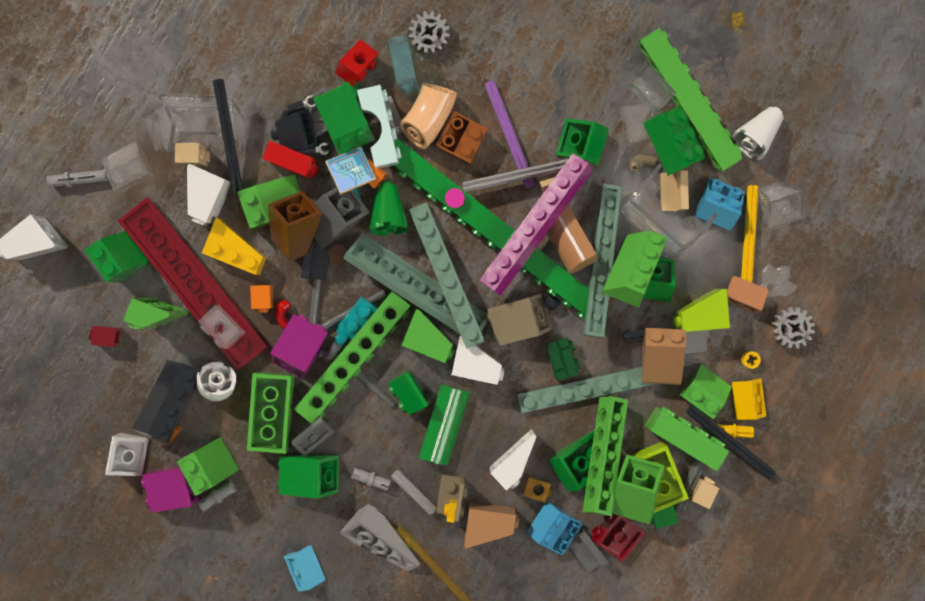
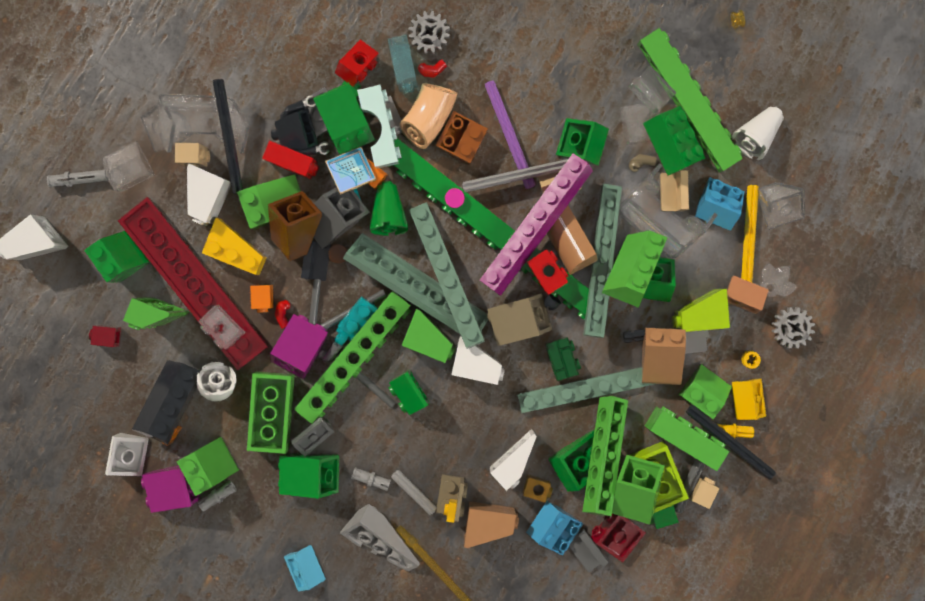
green brick [419,383,471,465] -> none
none -> red arm [418,59,447,78]
none -> red brick [526,249,569,295]

